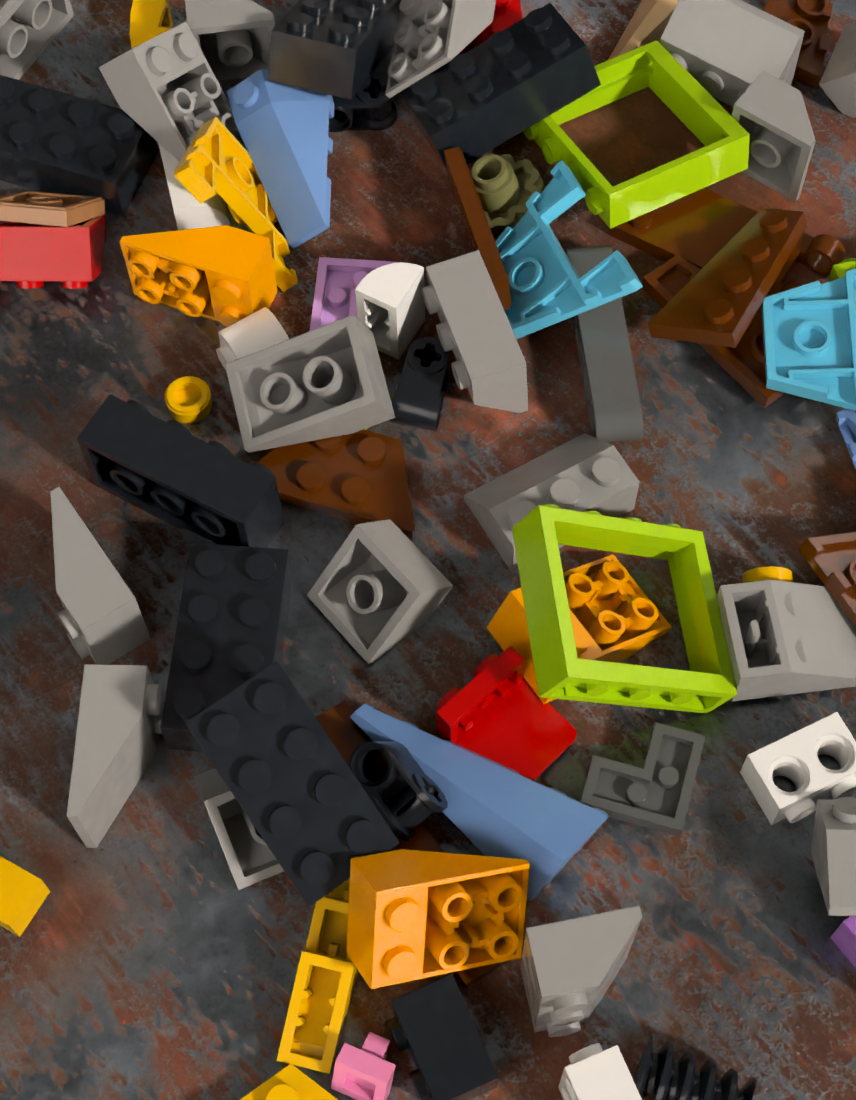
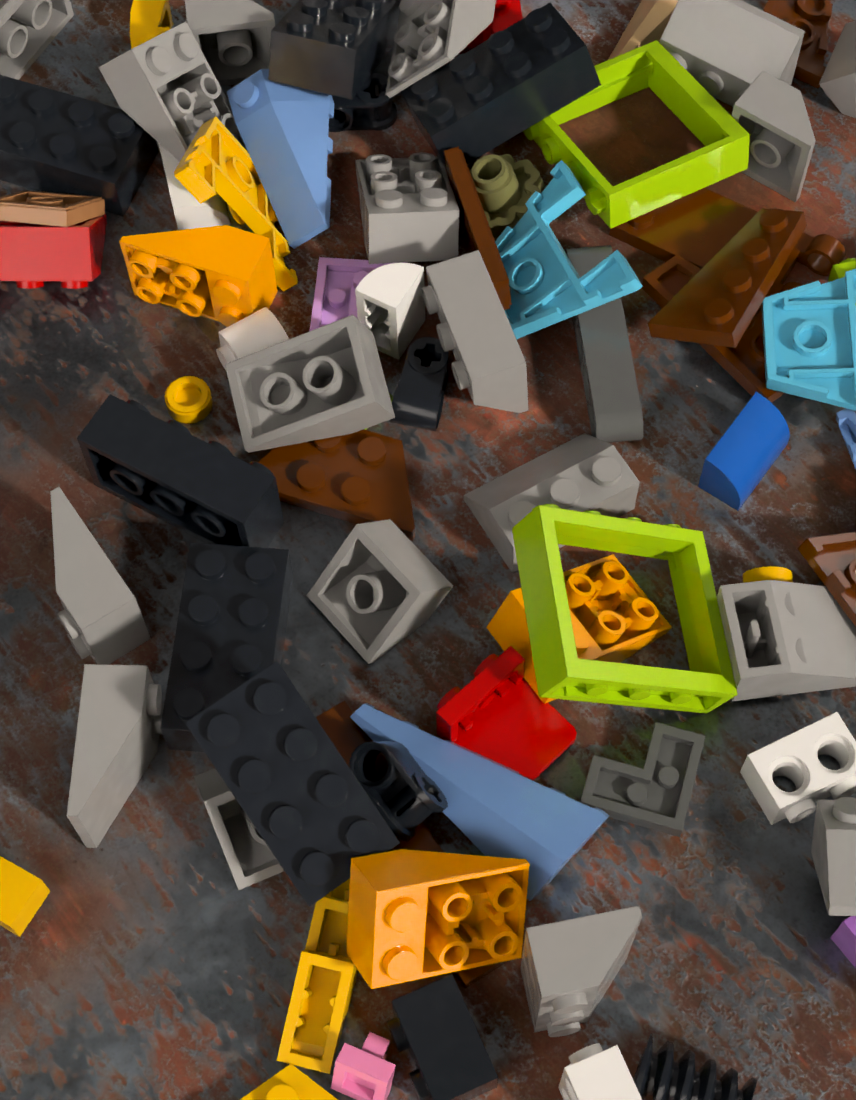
none -> light grey slope [355,152,459,264]
none -> blue brick [698,392,790,511]

